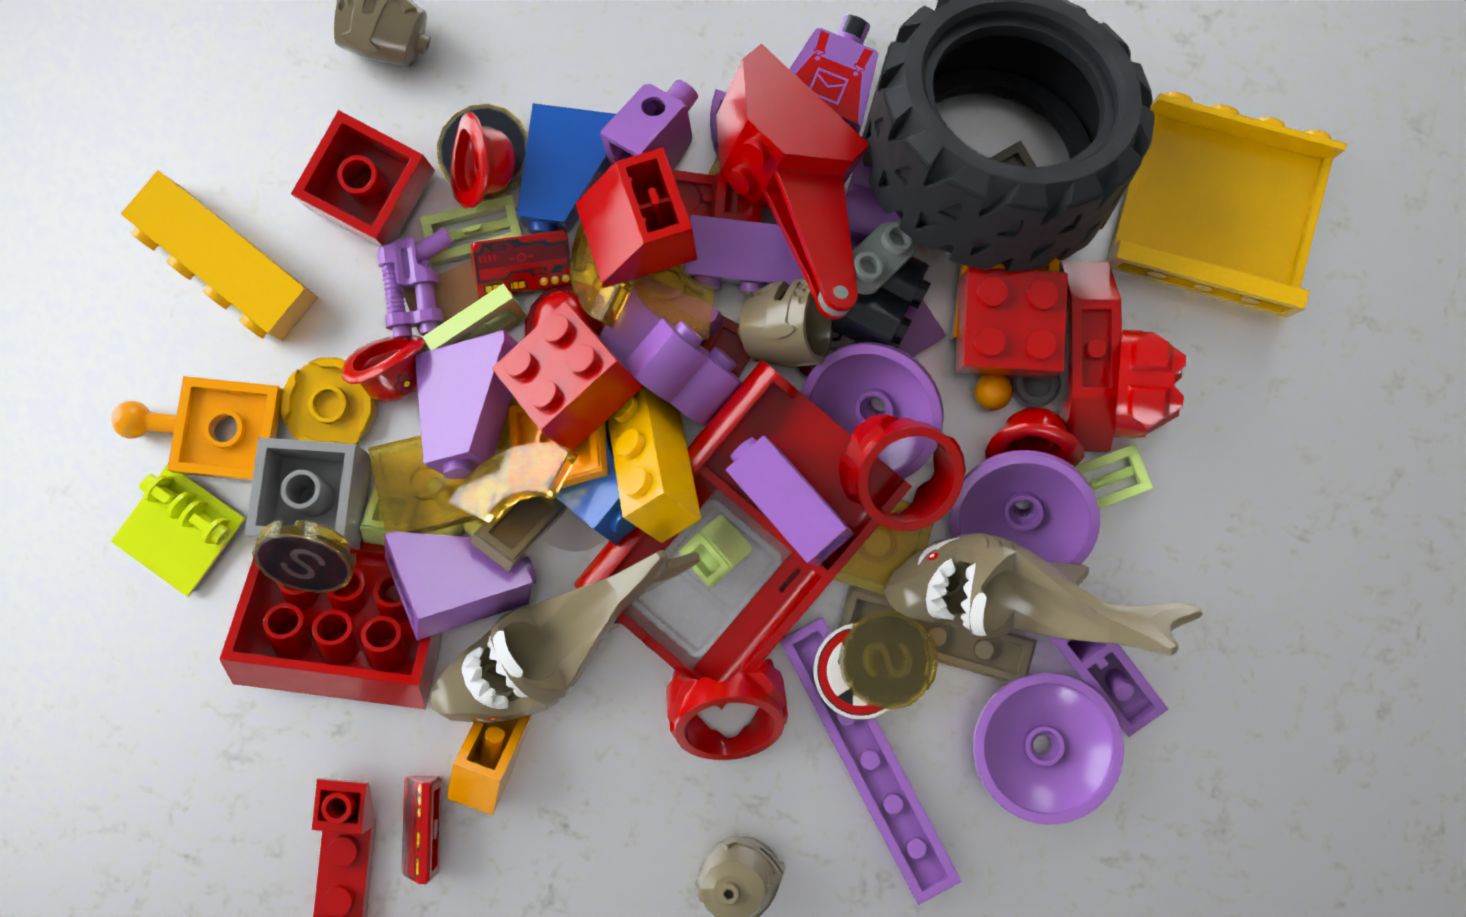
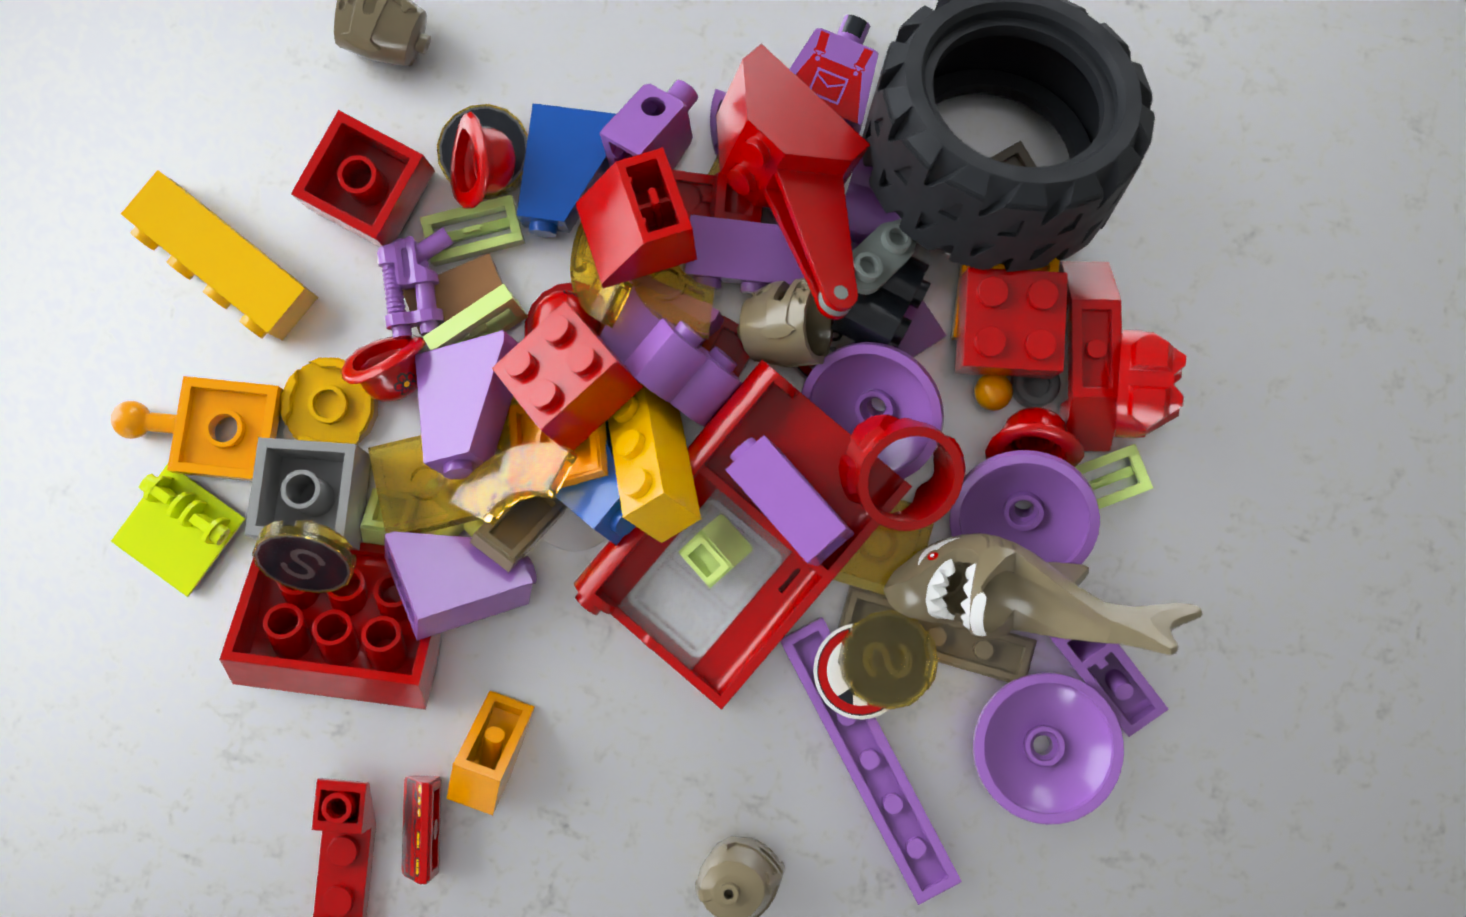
dark tan piece [430,550,700,723] -> none
slope [469,230,573,299] -> none
red piece [666,658,788,760] -> none
yellow panel [1106,92,1347,317] -> none

